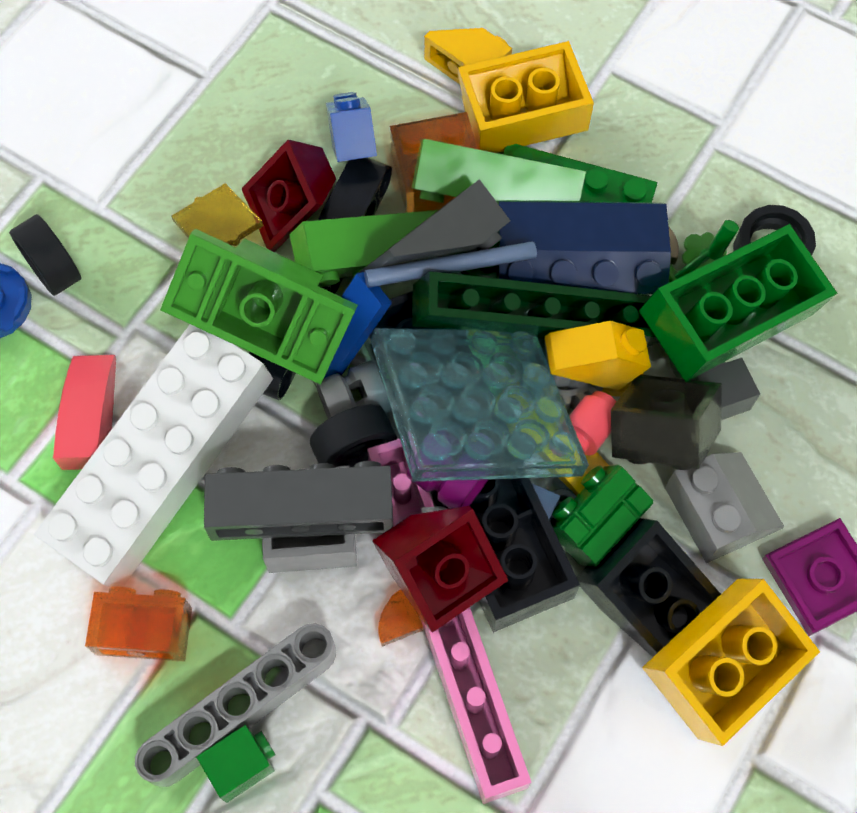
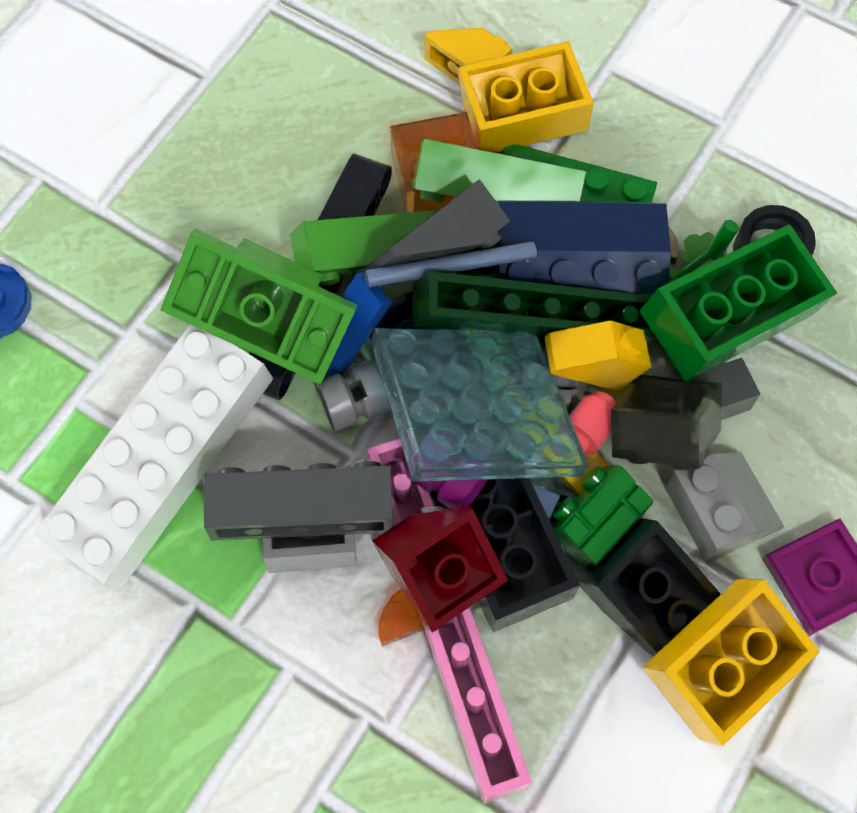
black tyre [9,214,81,296] -> none
coral slope [53,355,116,470] -> none
clear orange brick [85,586,192,661] -> none
light grey beam [135,623,336,787] -> none
clear yellow piece [171,183,263,246] -> none
green brick [196,725,276,803] -> none
dark red slope [242,140,336,252] -> none
black tyre [309,404,397,467] -> none
brick [326,92,377,162] -> none

